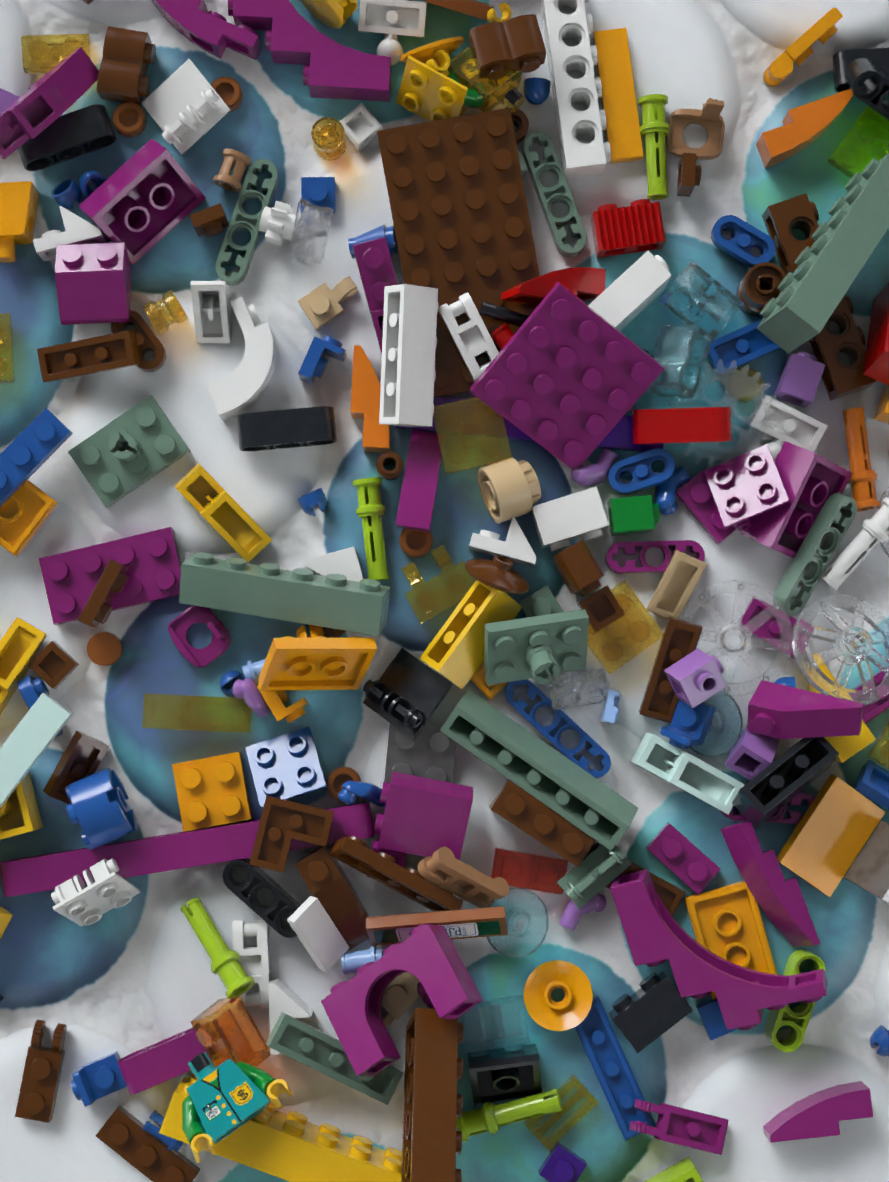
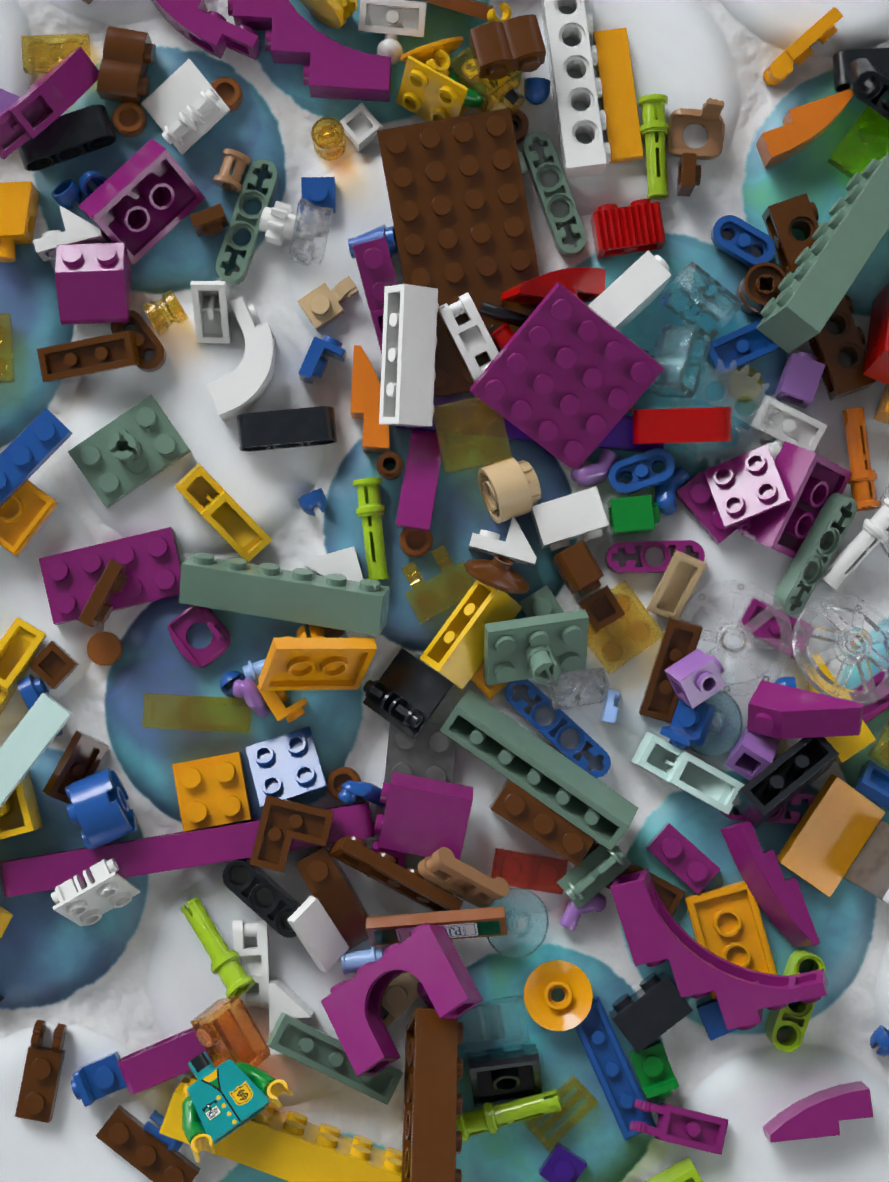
none -> green bracket [629,1040,679,1100]

